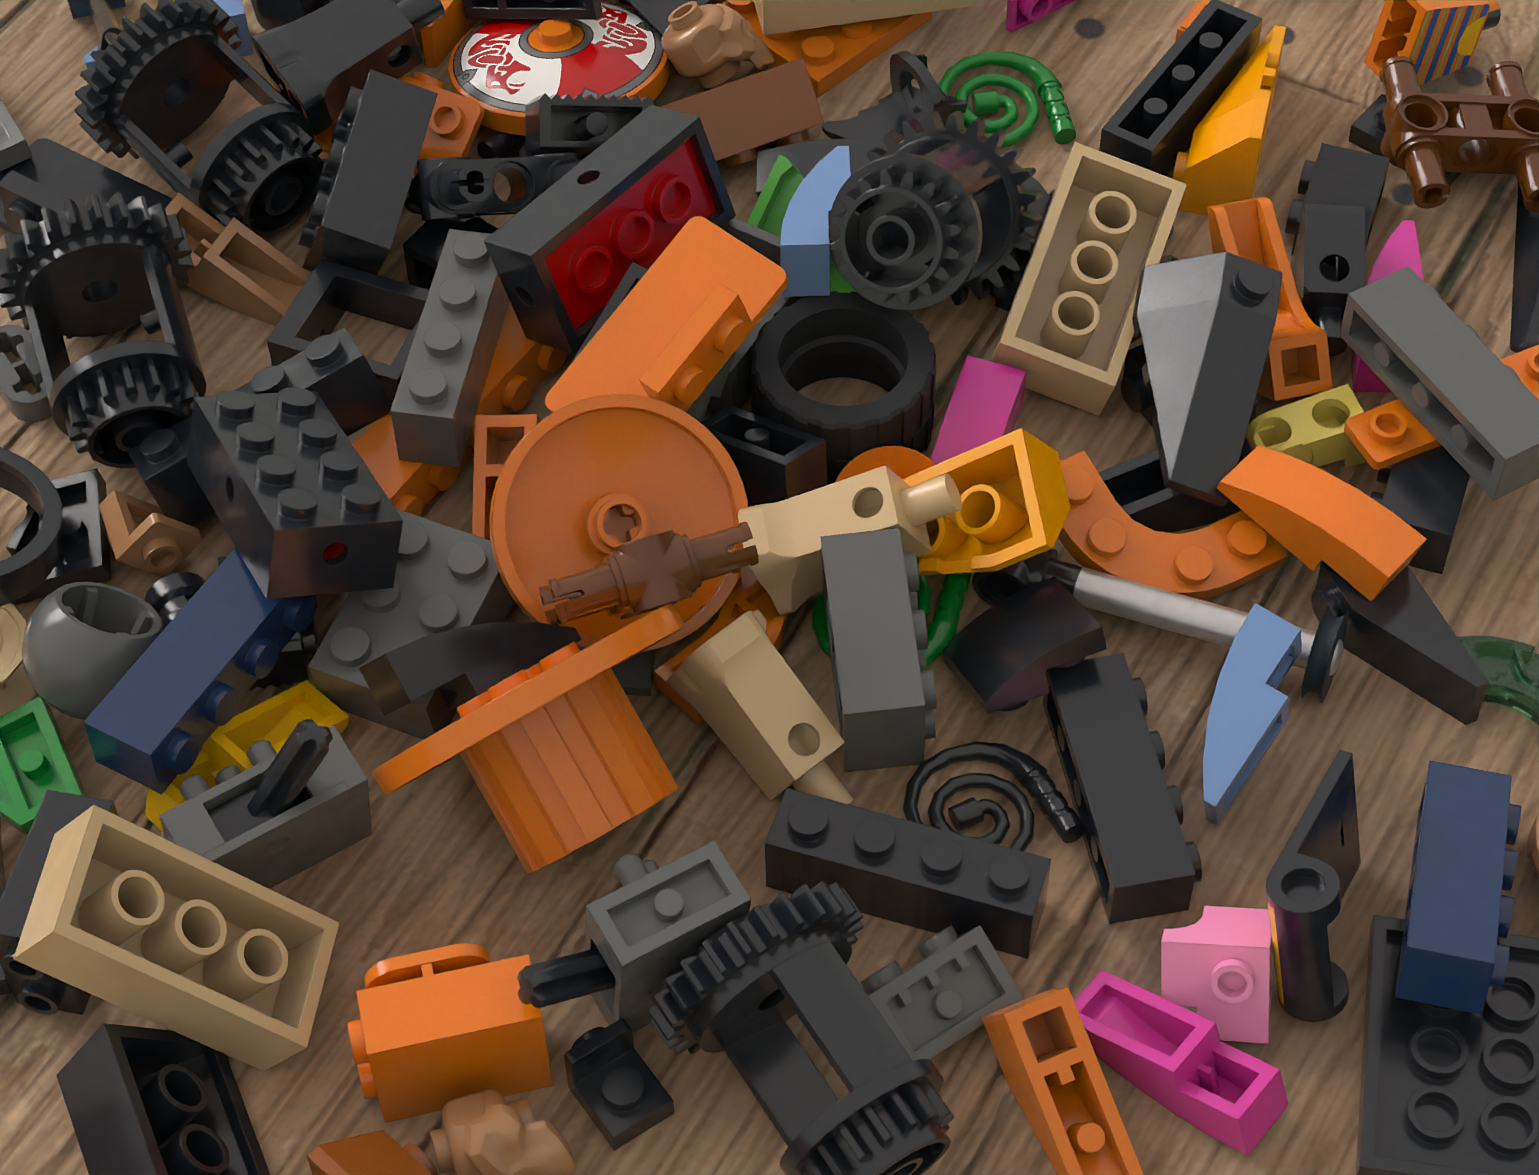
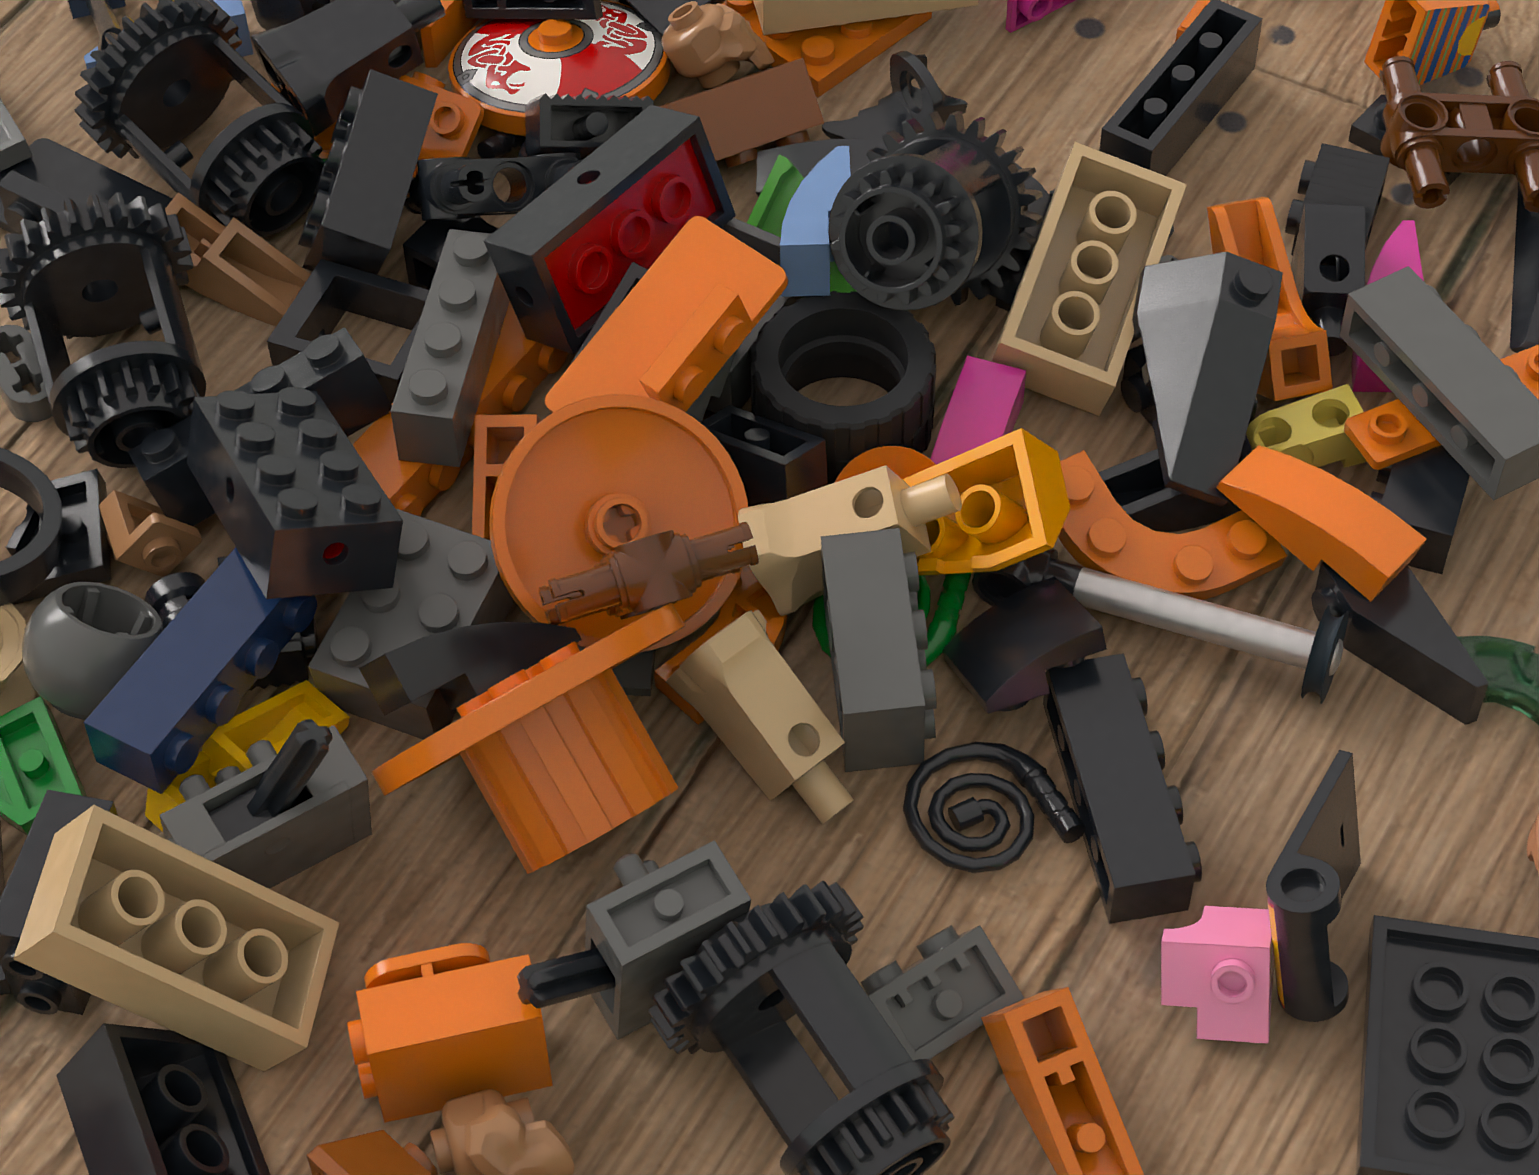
black bracket [564,1019,674,1151] -> none
black brick [765,788,1051,959] -> none
green piece [938,52,1076,148] -> none
dark pink slope [1074,970,1289,1156] -> none
light orange wedge [1173,25,1286,215] -> none
medium blue slope [1203,603,1302,826] -> none
dark blue brick [1395,760,1521,1015] -> none

